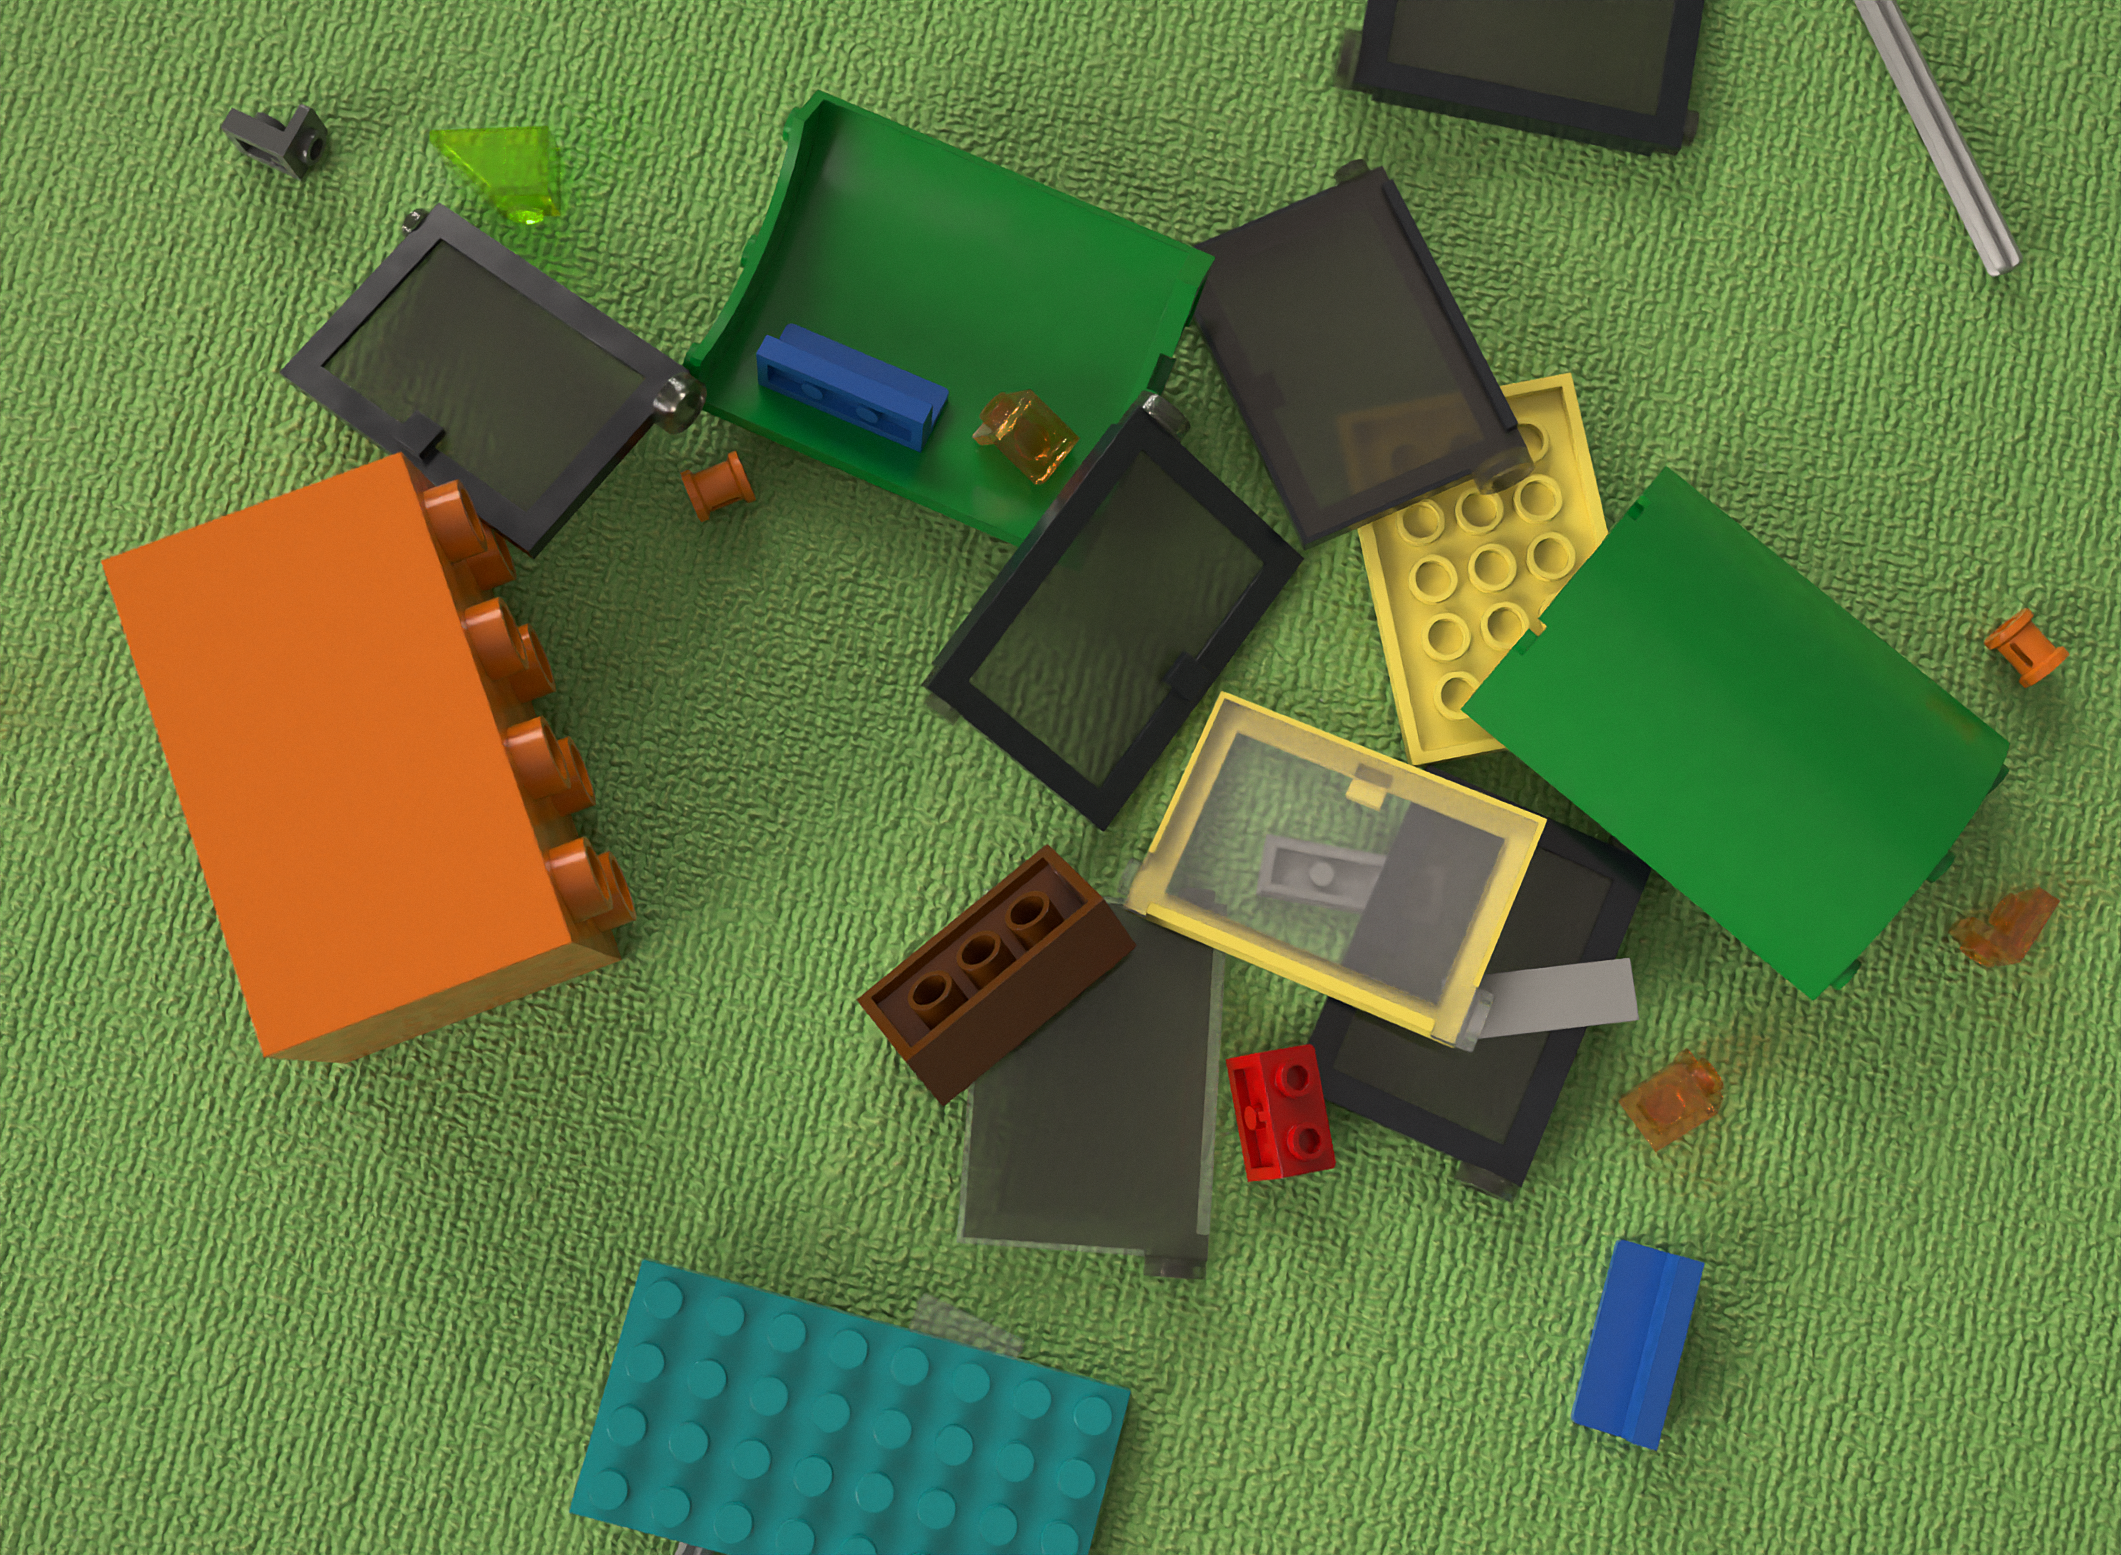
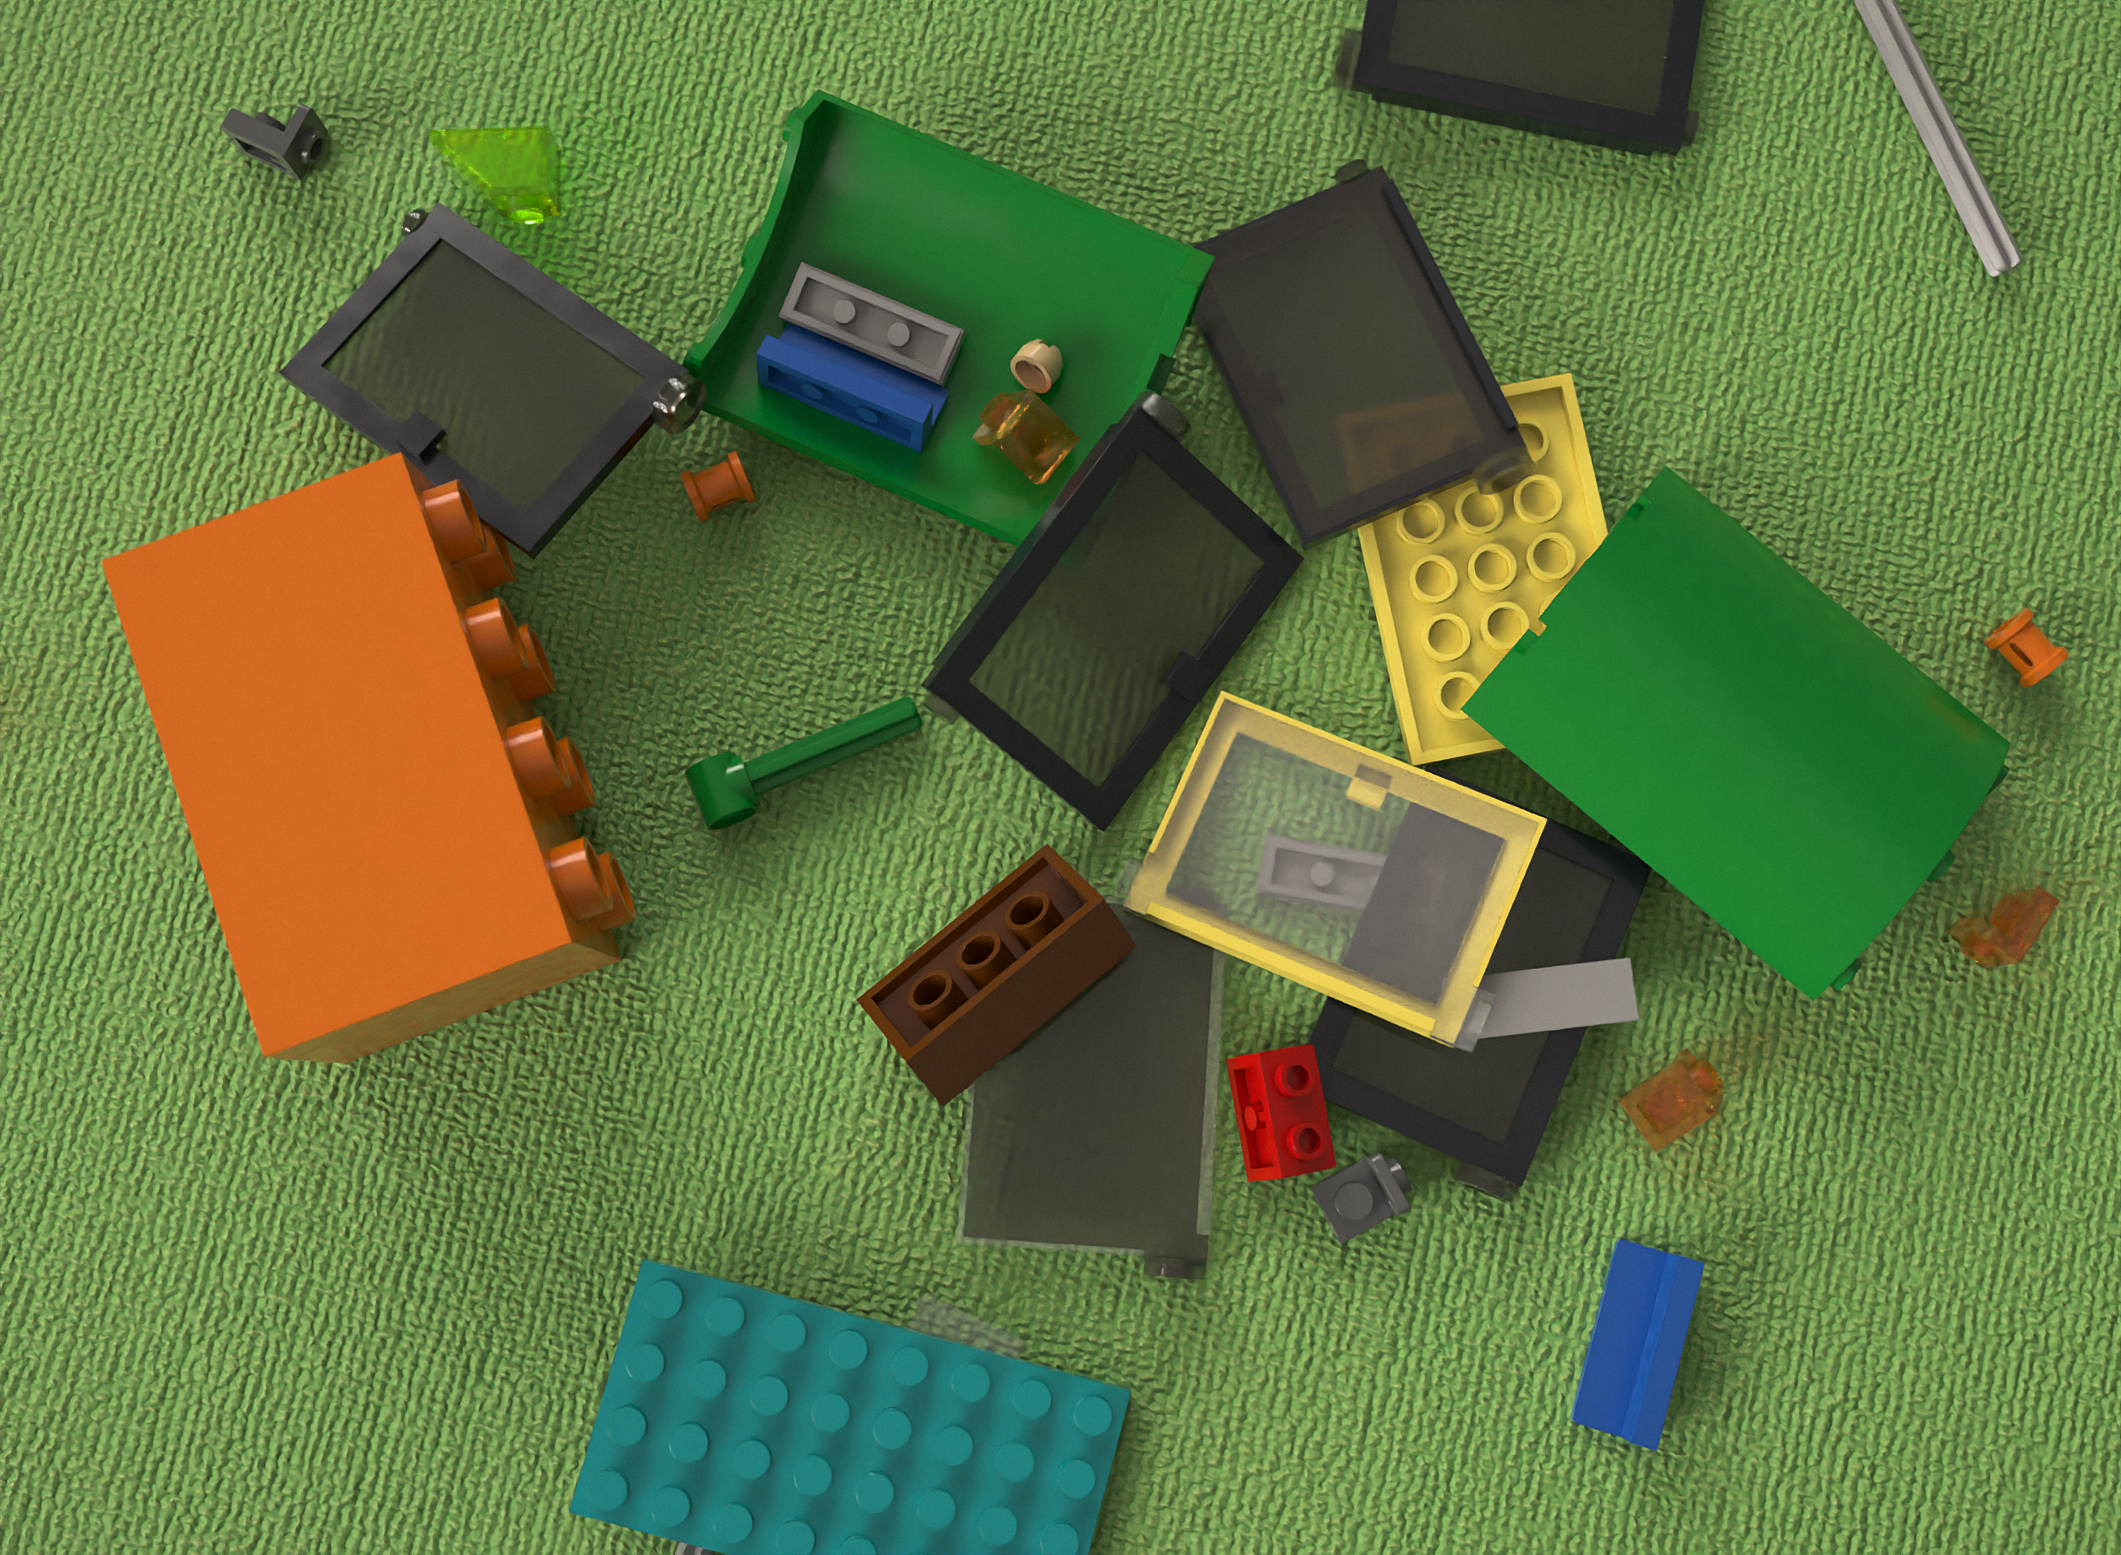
none -> green axle [685,697,922,831]
none -> light grey tile [778,262,967,387]
none -> tan hinge [1010,339,1063,393]
none -> dark grey bracket [1309,1152,1413,1244]

